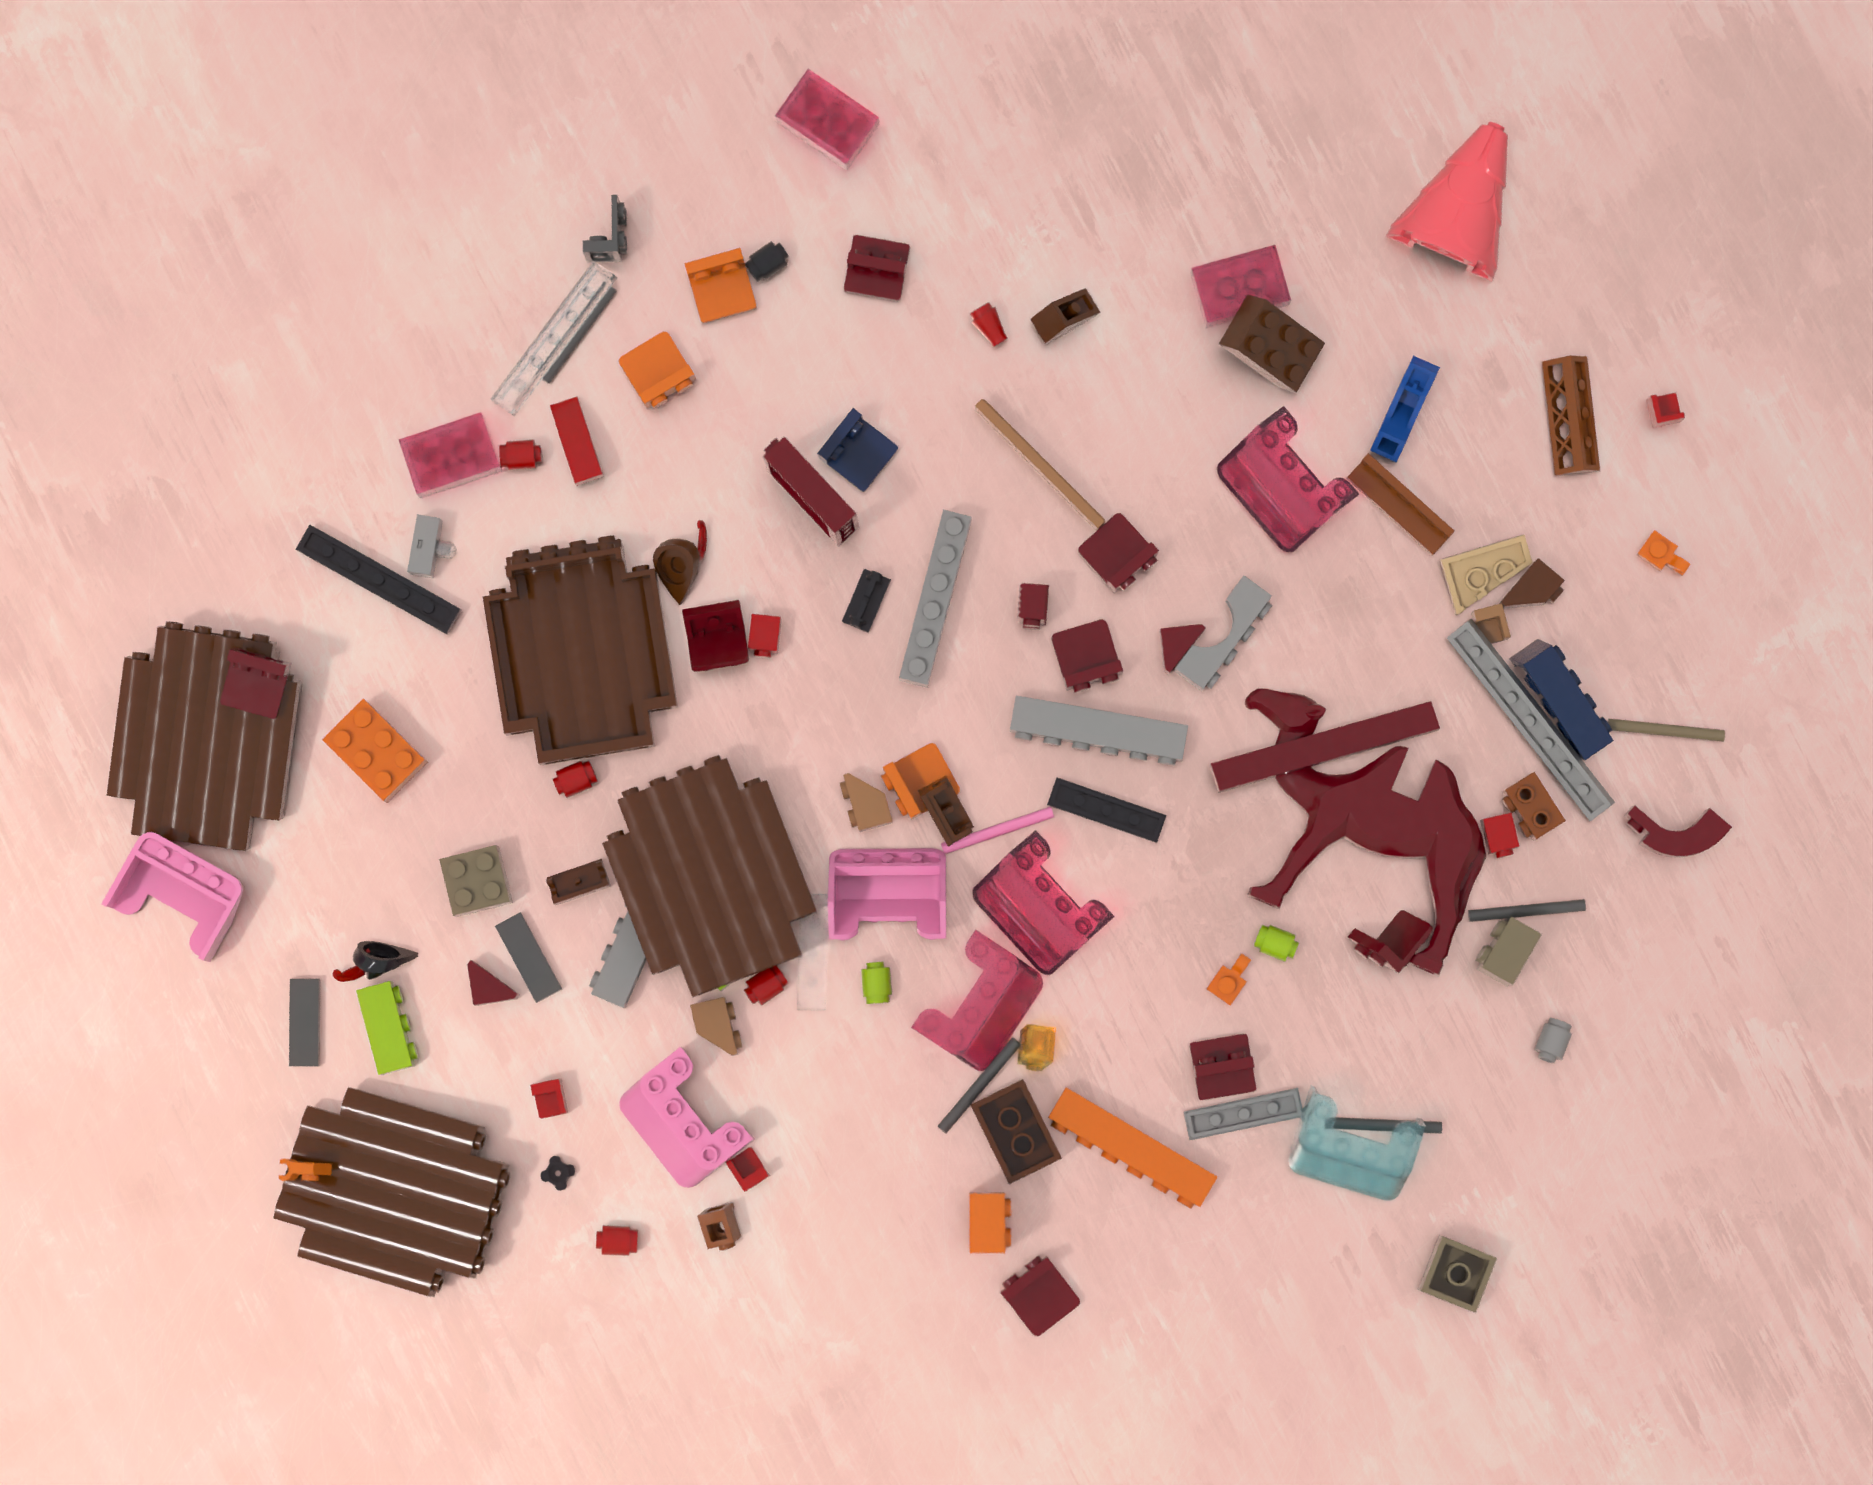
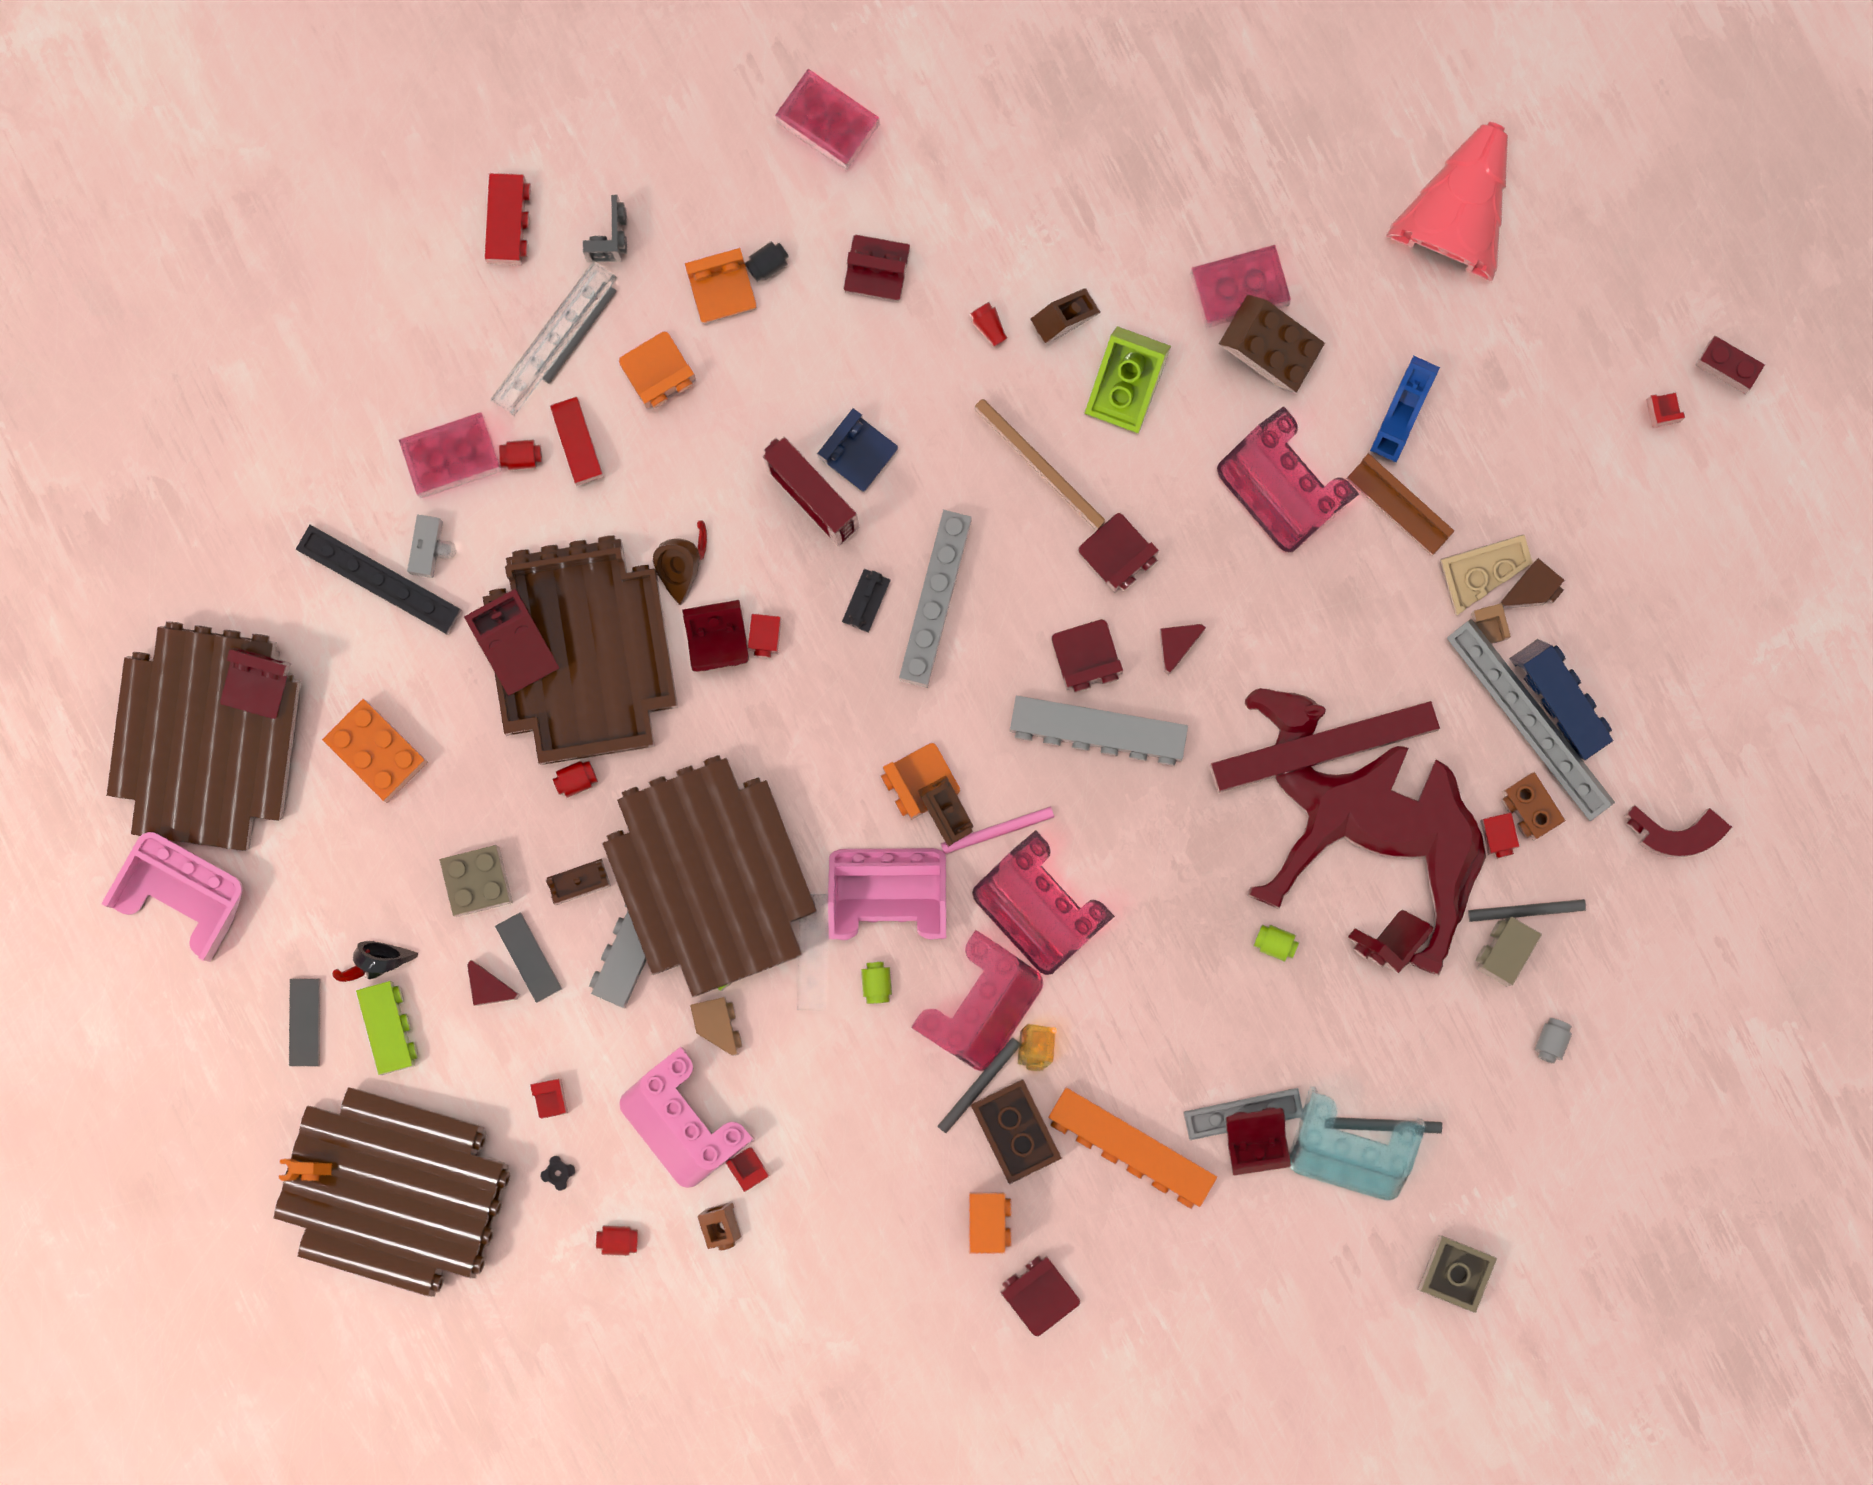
red brick [744,966,789,1006] -> none
medium nougat slope [840,773,893,832] -> none
dark red brick [1017,583,1049,630] -> none
black tile [1047,777,1167,843] -> none
light grey arch [1174,576,1272,691] -> none
dark red bracket [1190,1034,1256,1100] -> none
orange plate [1206,953,1251,1006] -> none
dark orange fence [1542,355,1600,476] -> none
dark tan bar [1608,719,1725,742] -> none
orange plate [1637,530,1691,576] -> none
none -> dark red slope [464,589,560,696]
none -> red brick [485,173,531,265]
none -> lime slope [1084,326,1171,433]
none -> dark red bracket [1226,1107,1291,1176]
none -> dark red brick [1696,336,1765,394]

